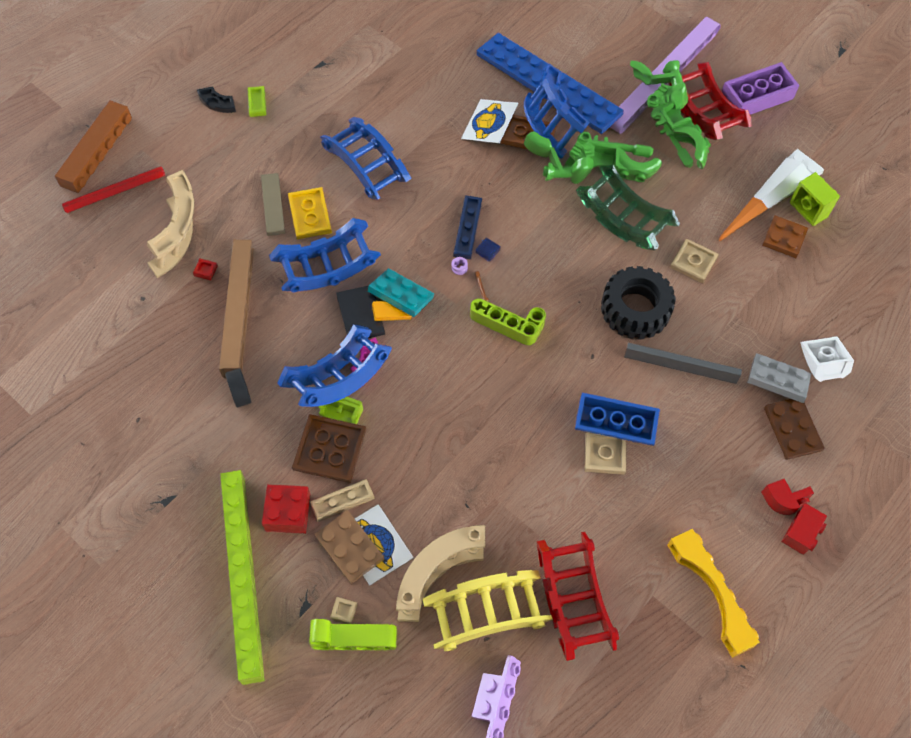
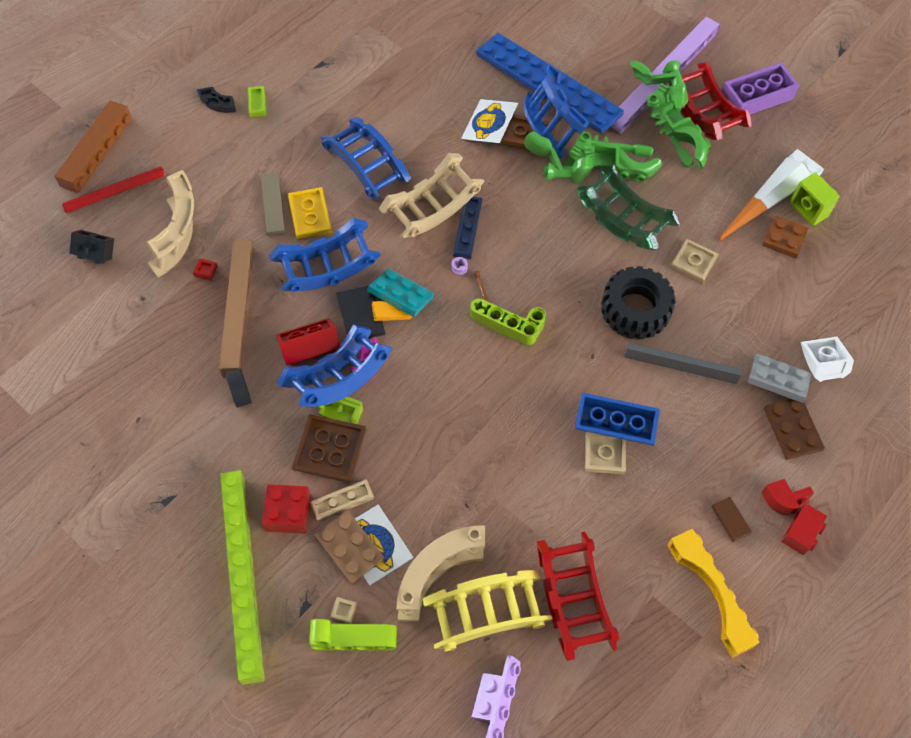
clear blue tile [475,237,501,262] -> none
none -> black brick [69,230,114,264]
none -> red slope [276,318,341,366]
none -> tan fence [379,153,484,238]
none -> reddish brown tile [712,497,752,542]

